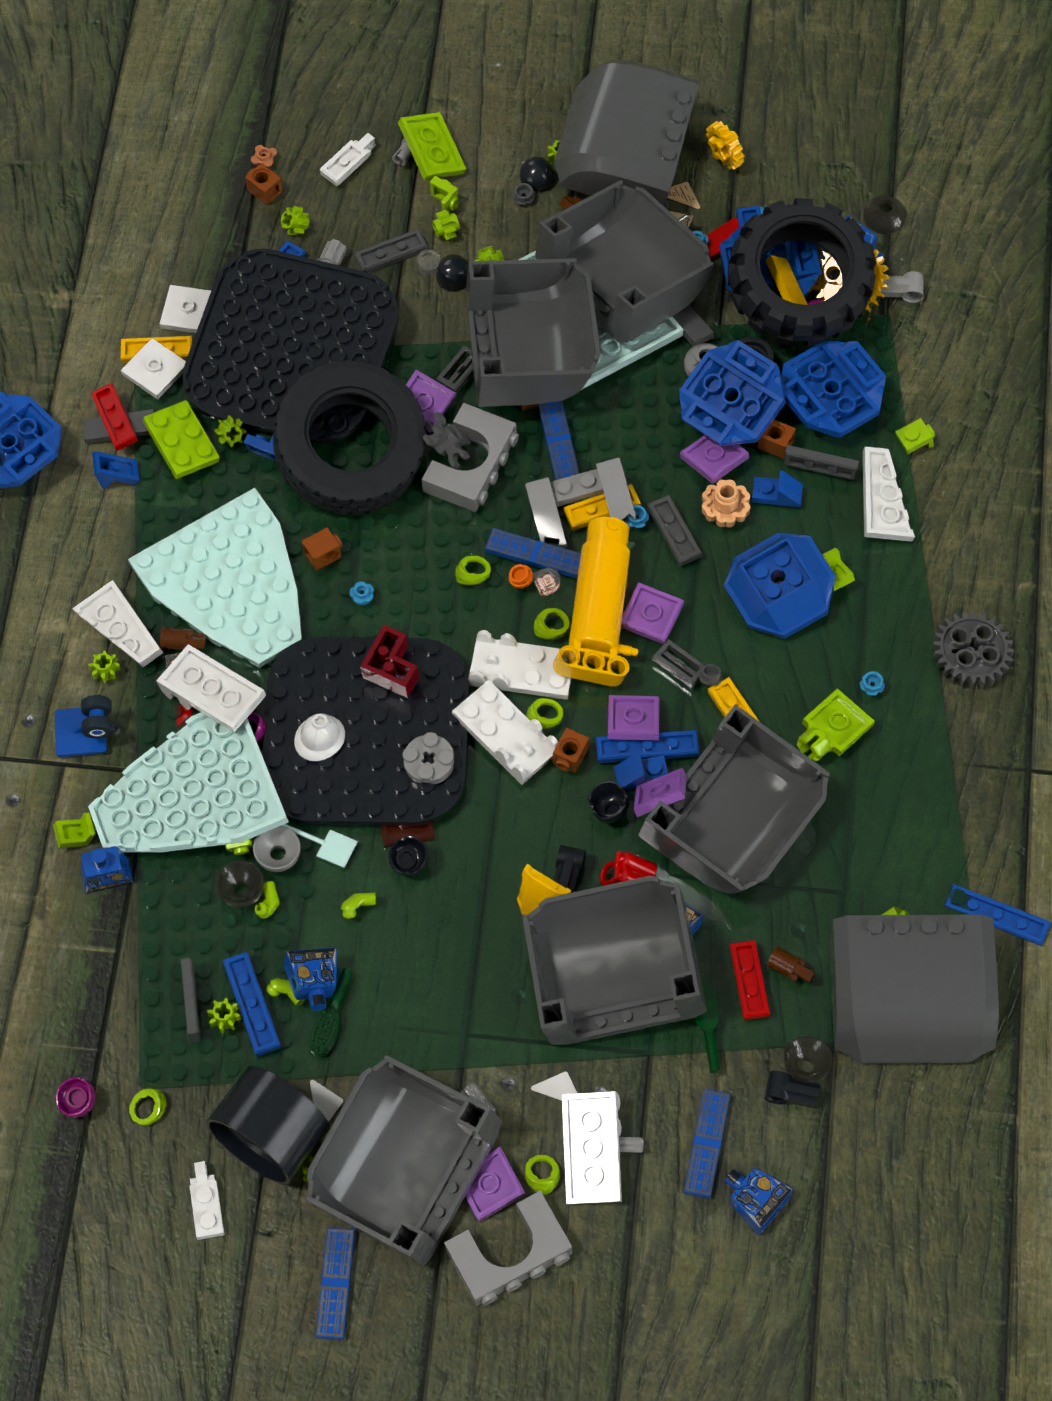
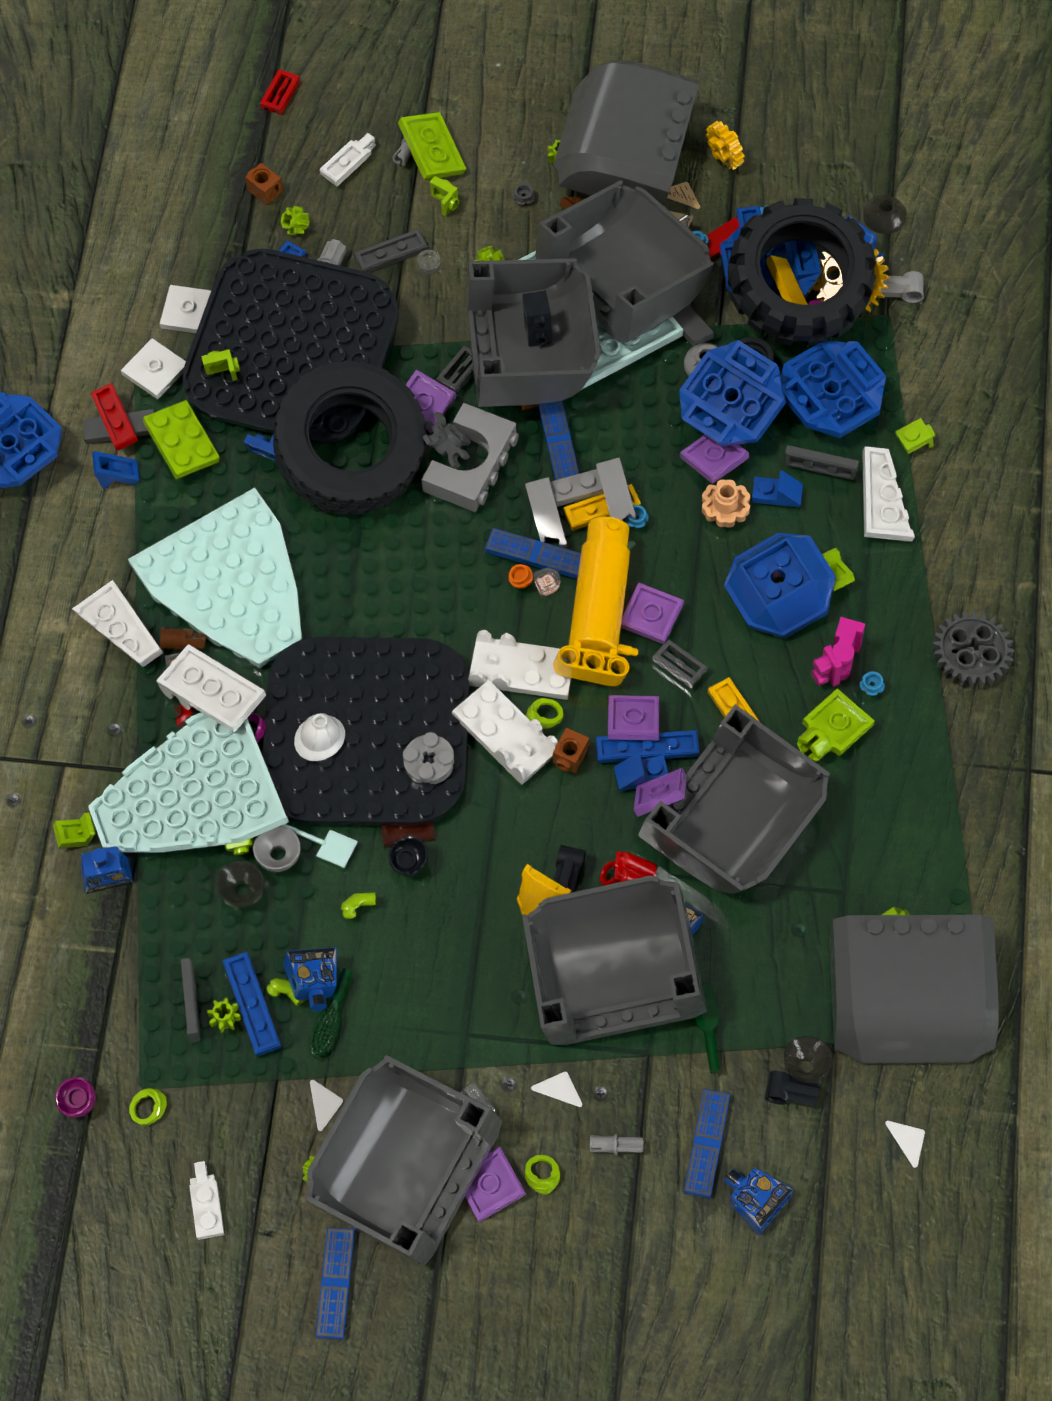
blue plate [55,695,113,757] -> none
lime gear [88,651,121,684] -> none
yellow tile [121,336,193,363] -> none
black wheel [206,1066,330,1185] -> none
lime gear [214,415,246,447] -> none
nougat plate [251,145,277,168] -> none
lime arm [255,881,280,918] -> none
dark orange brick [302,527,342,571] -> none
dark azure plate [350,582,374,605] -> none
dark red brick [360,625,419,698] -> none
lime gear [432,210,460,240] -> none
black hair [436,254,468,291] -> none
light grey arch [444,1191,572,1306] -> none
lime piece [455,556,491,585] -> none
black hair [519,156,554,192] -> none
lime piece [534,608,570,640] -> none
white hinge [562,1091,622,1204] -> none
black hair [588,781,629,823] -> none
dark grey tile [647,495,702,567] -> none
dark grey plate [698,664,723,687] -> none
red tile [729,940,770,1021] -> none
dark orange brick [758,419,796,459] -> none
reddish brown hinge [766,946,816,983] -> none
blue tile [943,884,1051,946] -> none
none -> lime bracket [201,349,240,381]
none -> red tile [260,69,300,115]
none -> black brick [522,290,552,346]
none -> dark pink hips [811,617,865,687]
none -> white sticker [885,1121,925,1168]

